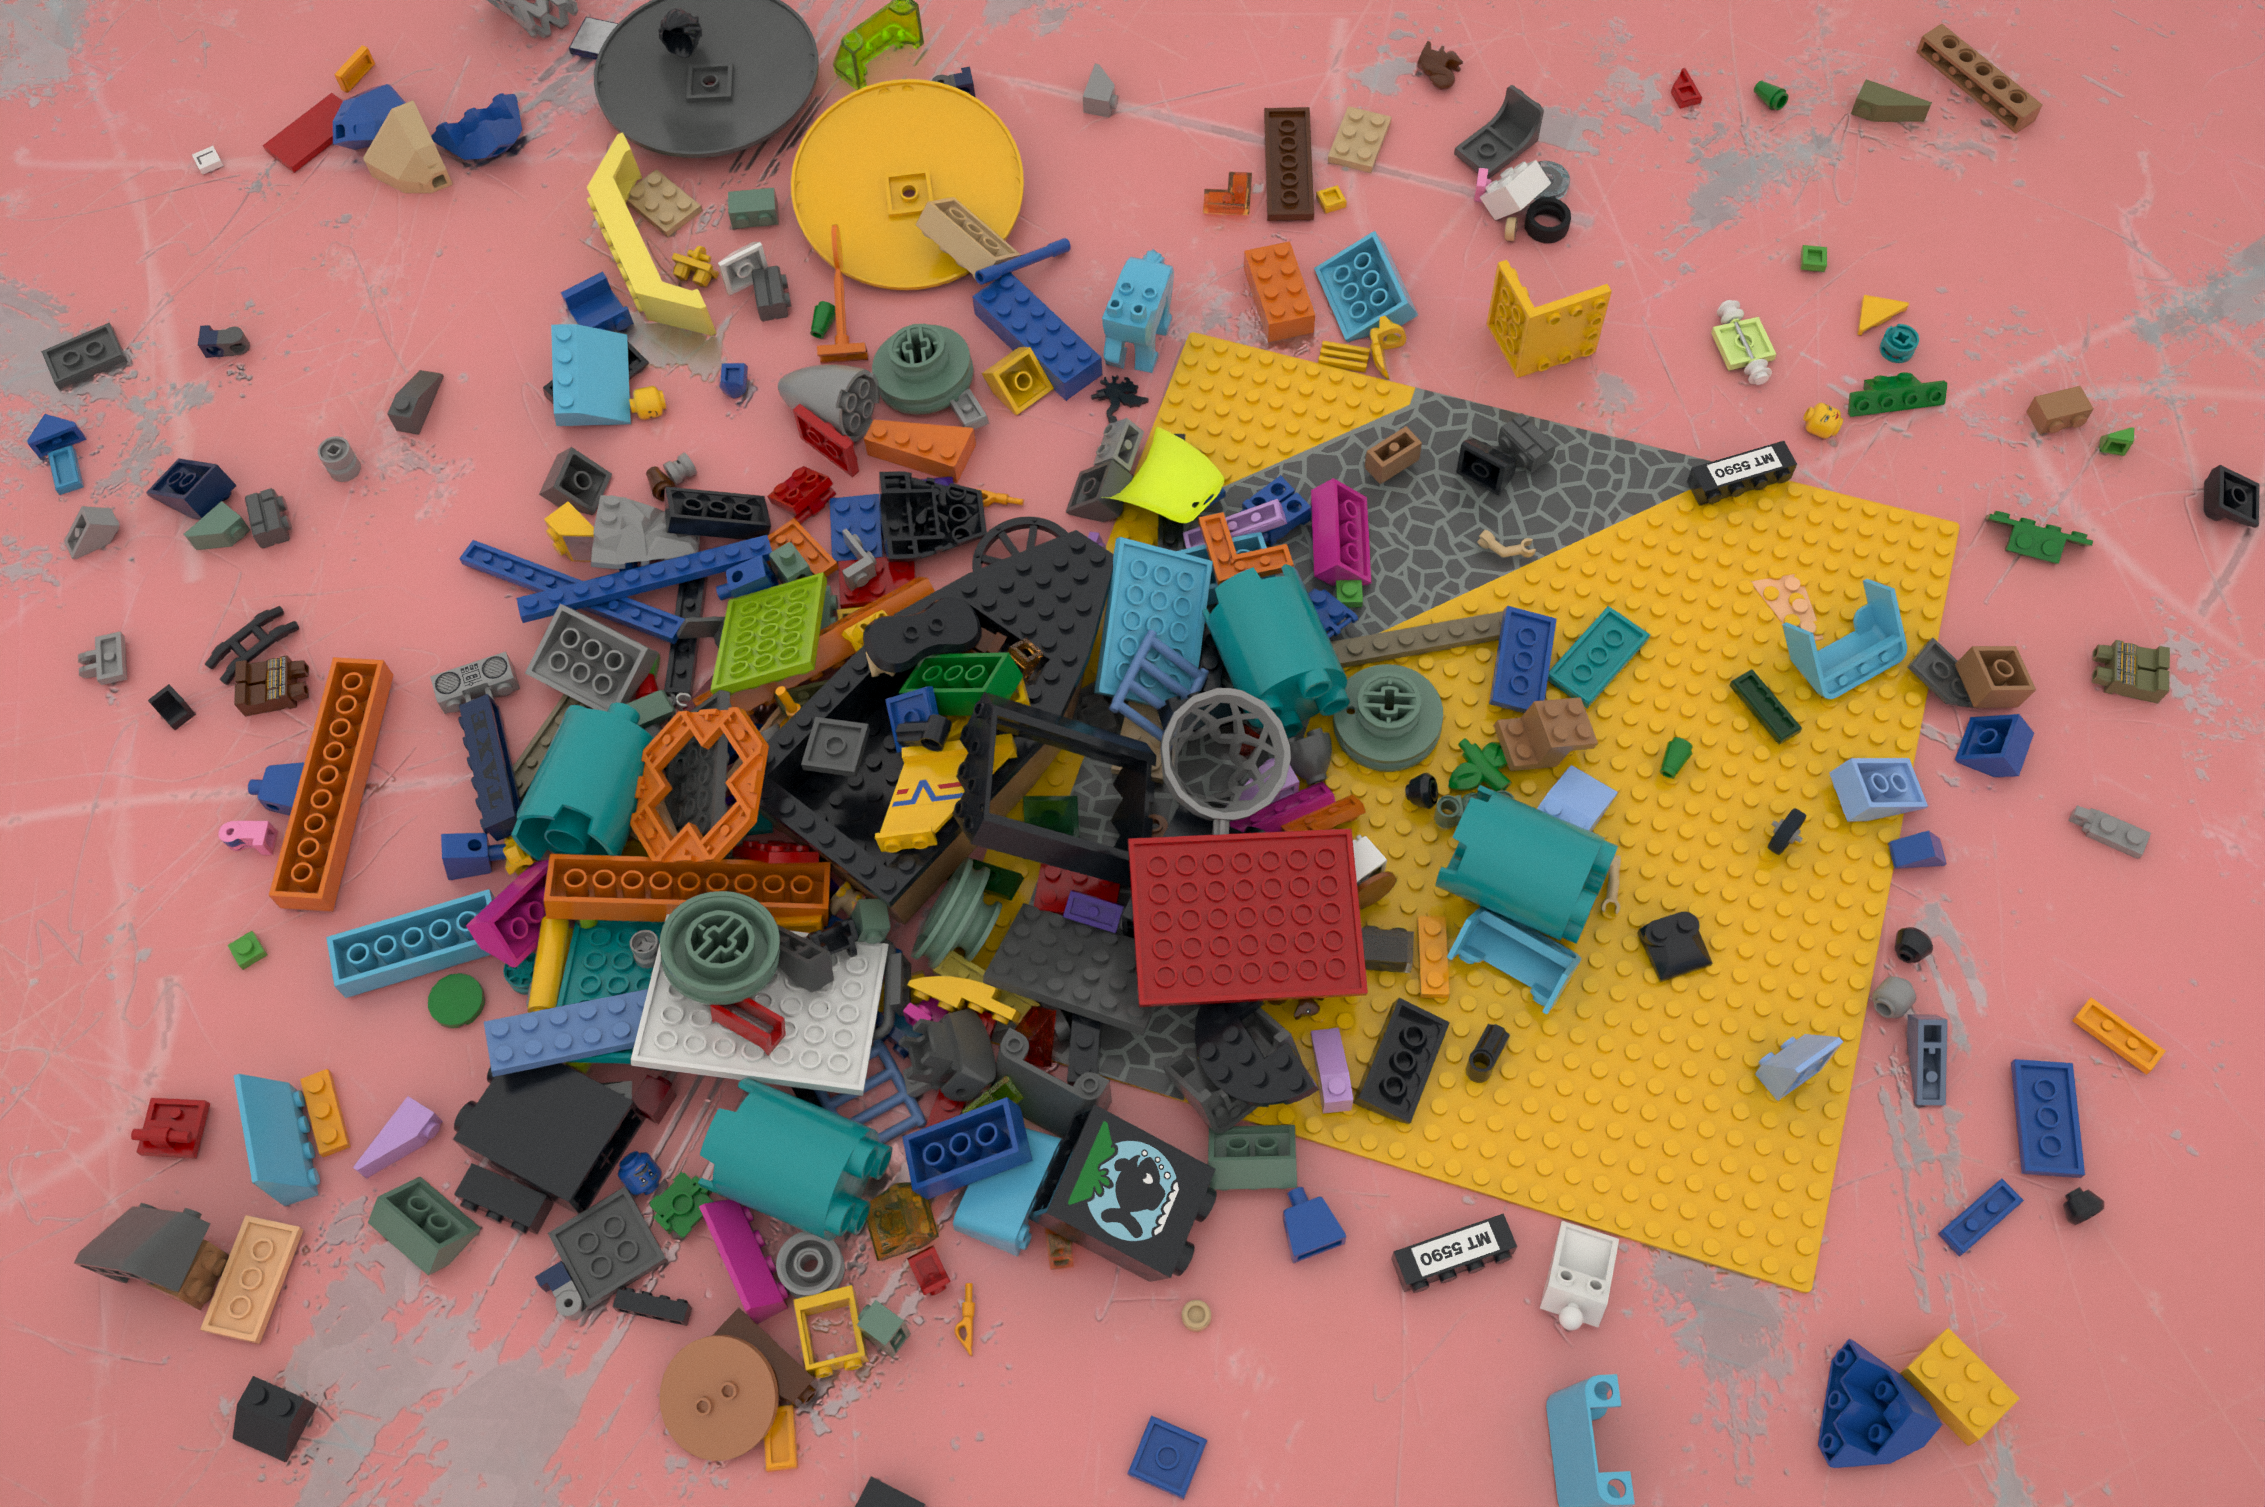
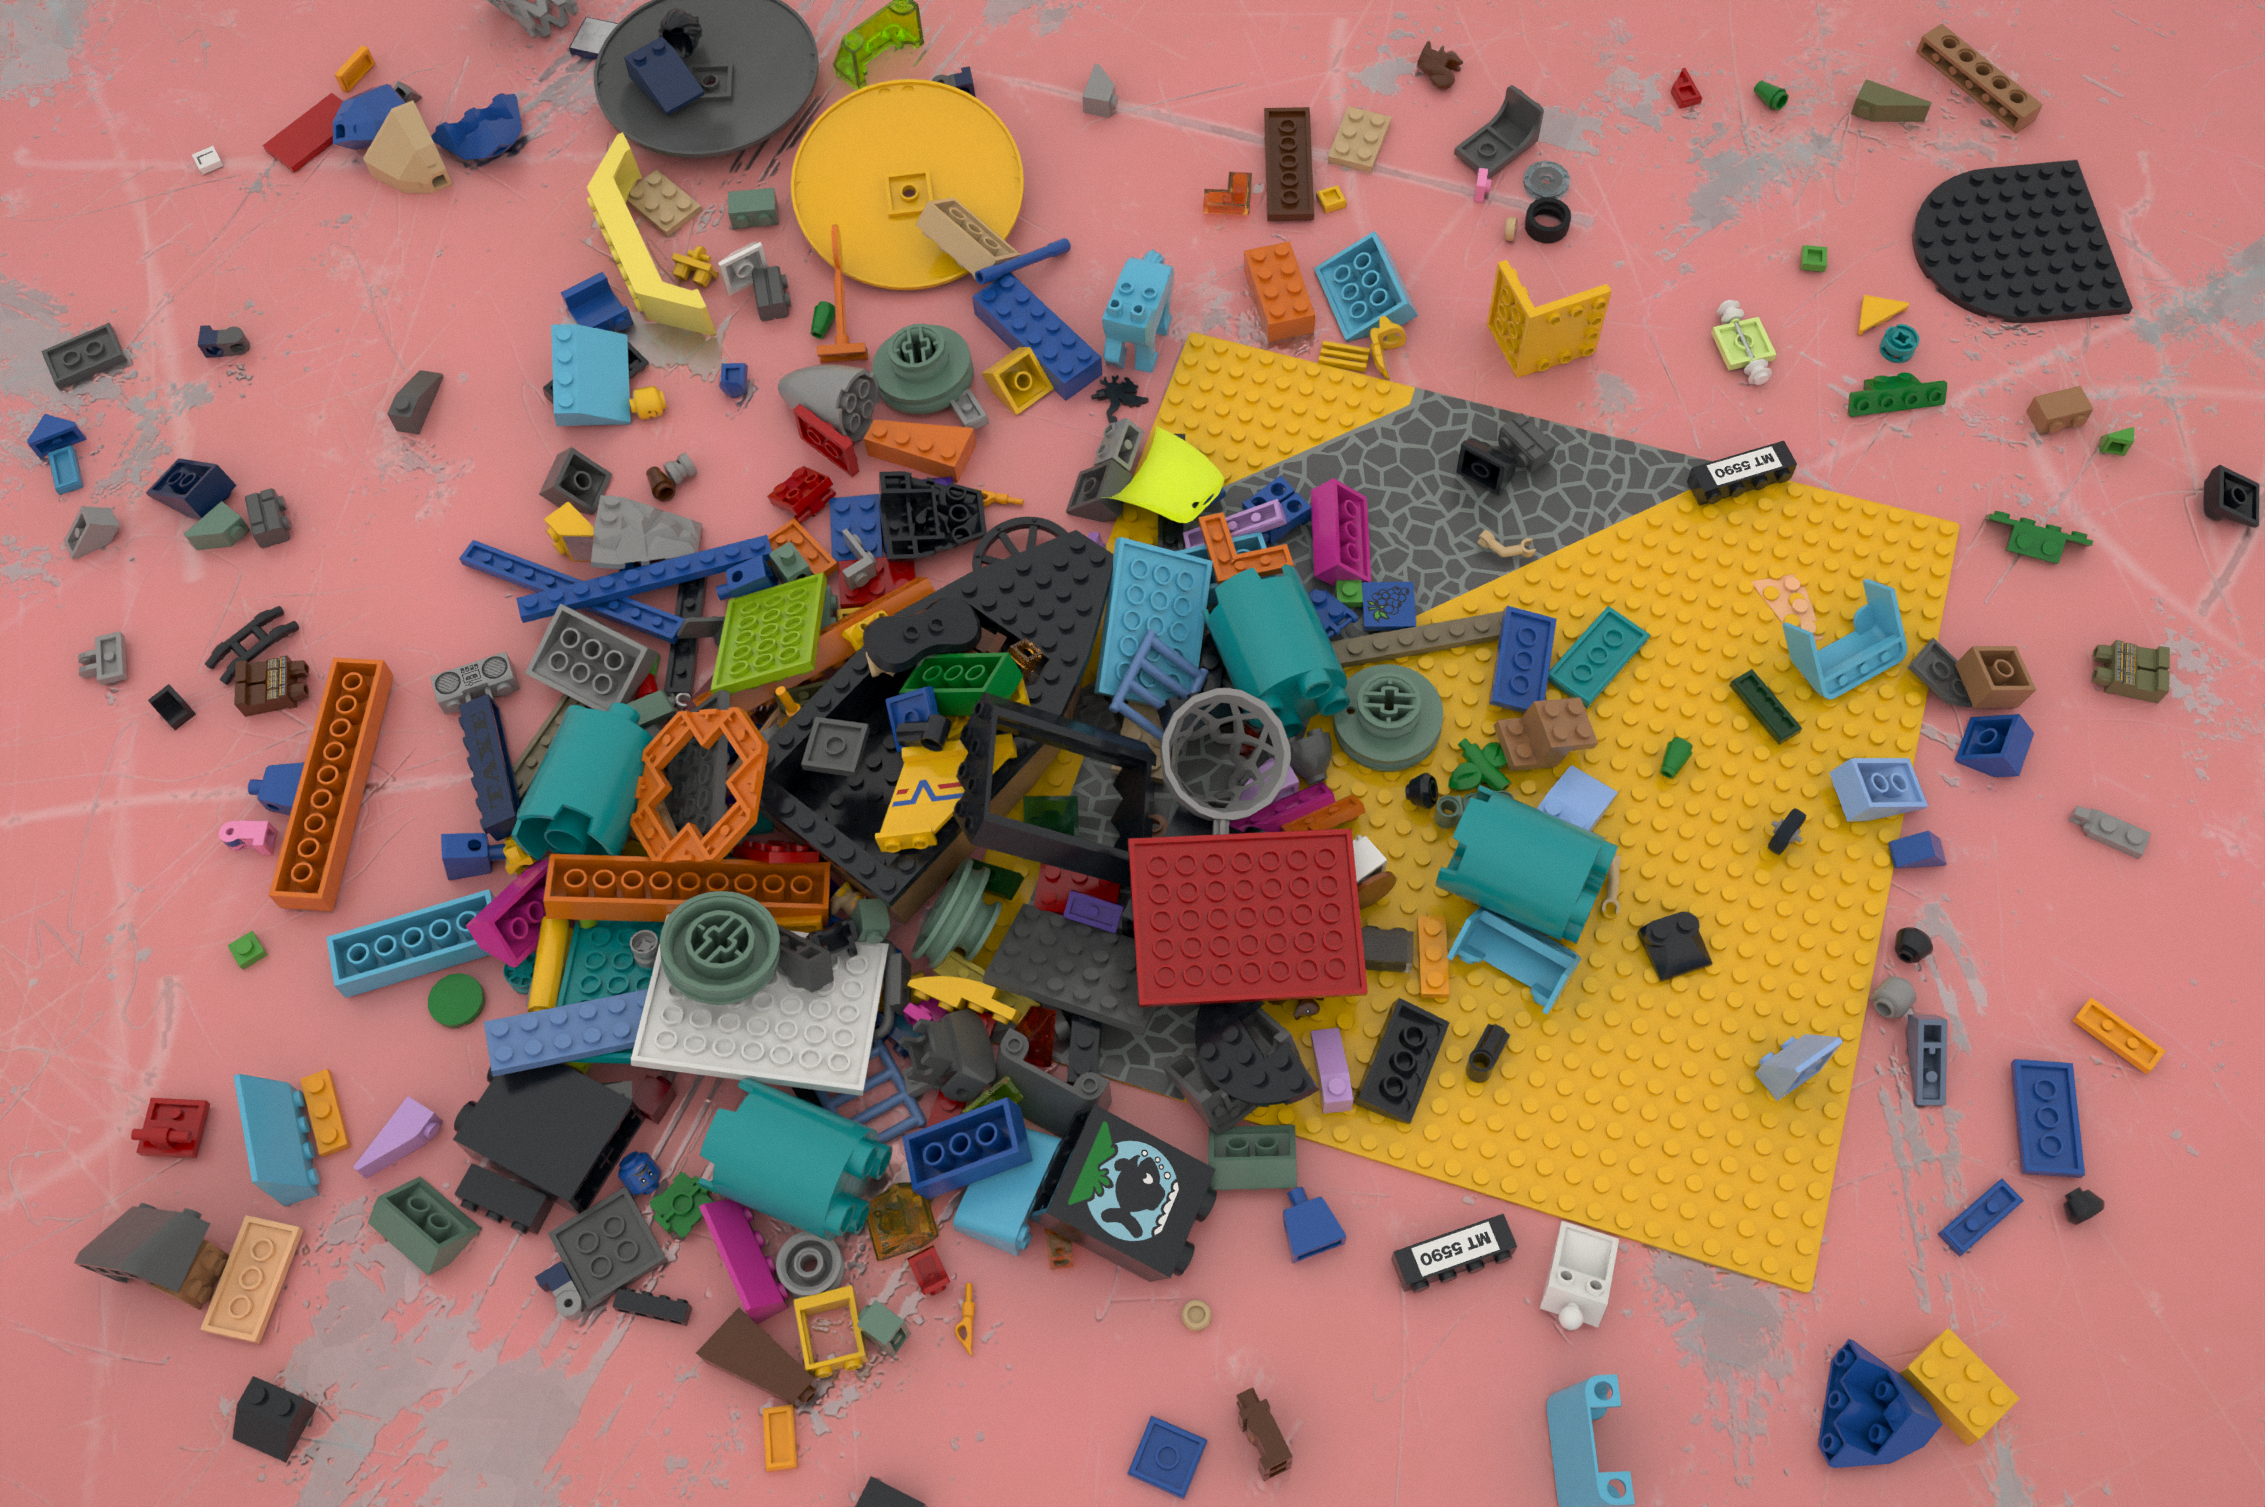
light grey wheel [317,436,361,482] -> none
nougat plate [659,1335,779,1461] -> none
black slope [664,487,771,540] -> none
red window [710,997,786,1056] -> none
medium nougat brick [1365,426,1422,484] -> none
white brick [1480,160,1551,220] -> none
yellow head [1803,402,1843,439] -> none
none -> flat silver slope [394,81,422,103]
none -> dark blue slope [624,36,704,116]
none -> reddish brown hips [1237,1387,1293,1481]
none -> blue tile [1362,582,1416,631]
none -> black plate [1912,160,2133,323]

